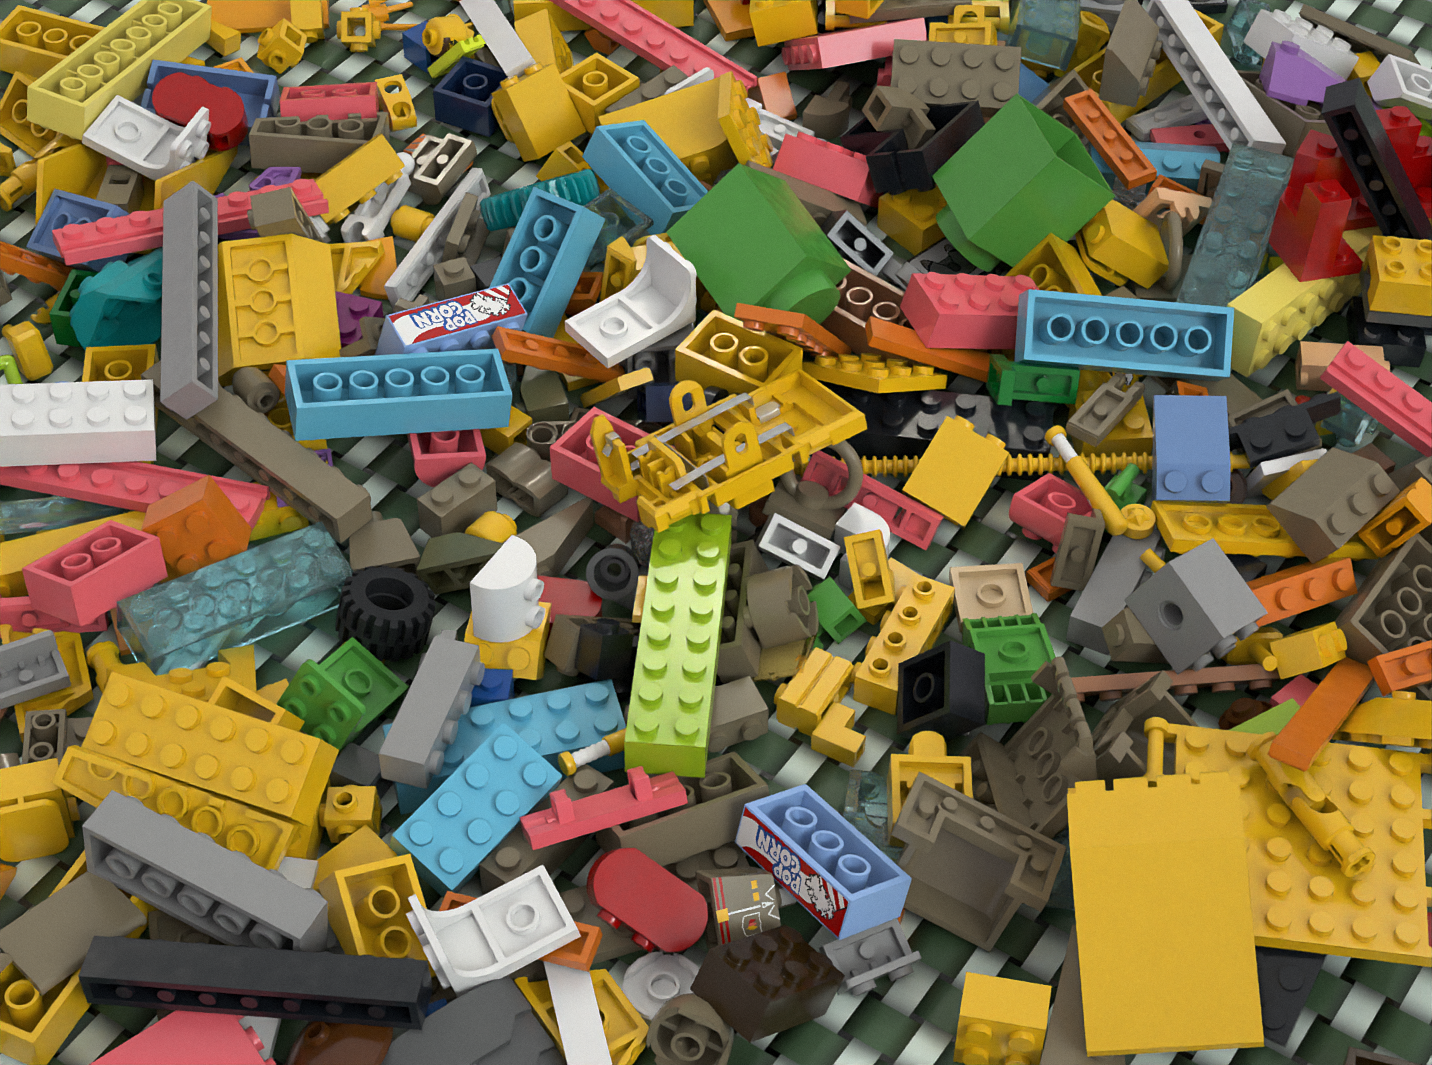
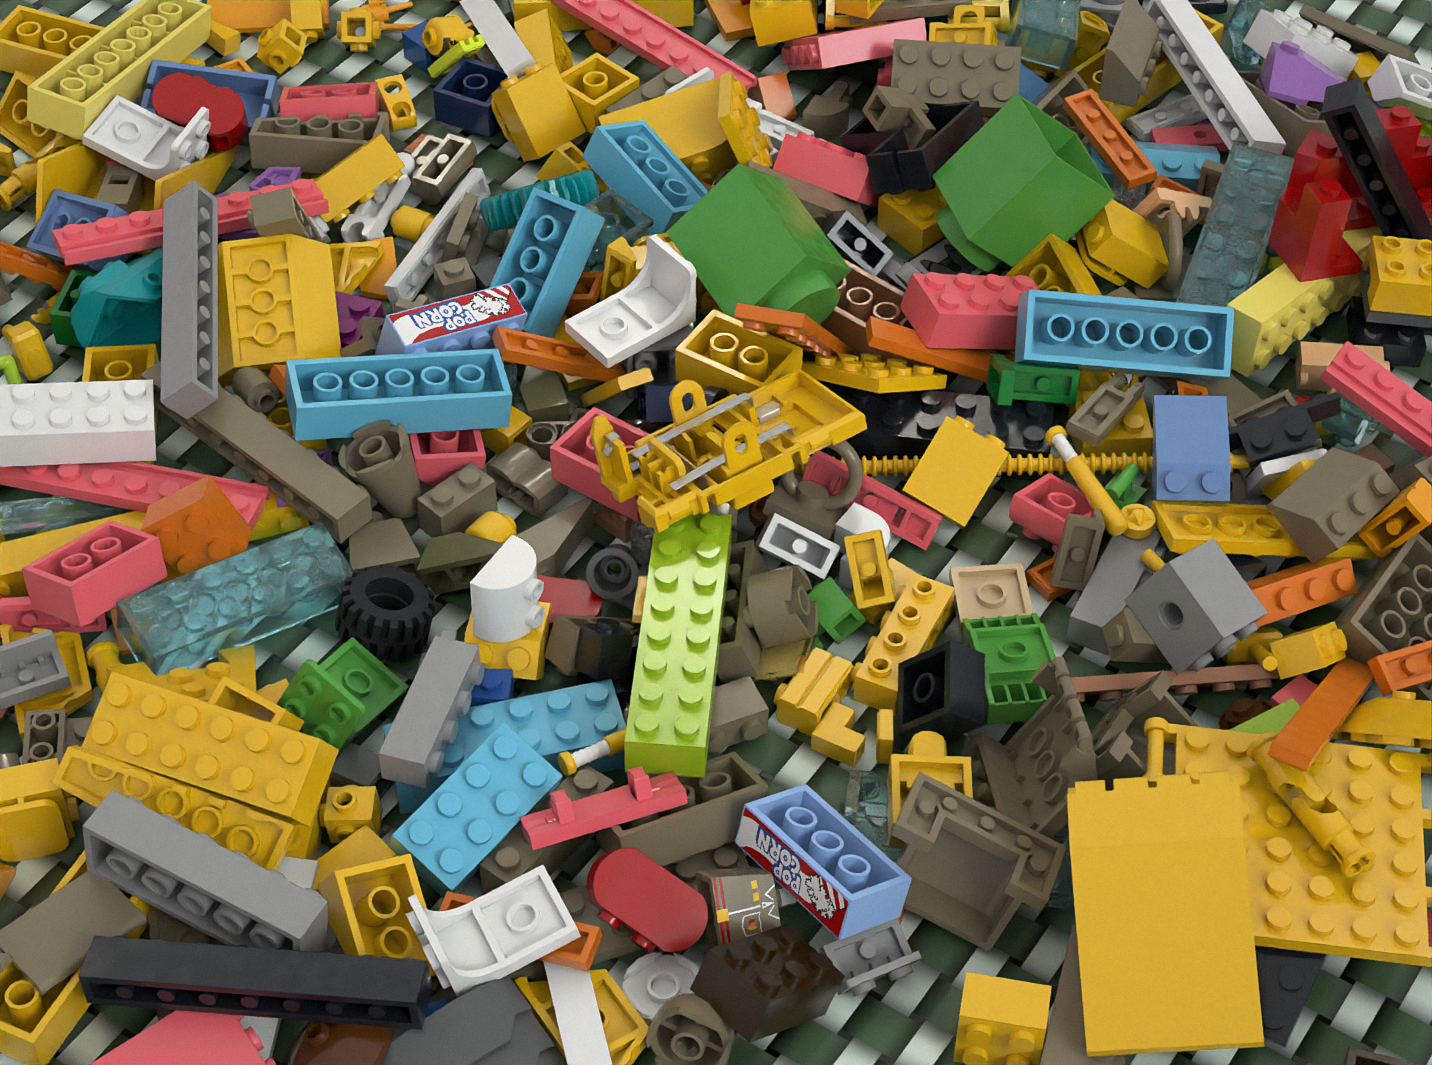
none -> dark tan cone [339,420,423,519]
none -> yellow tile [875,709,893,764]

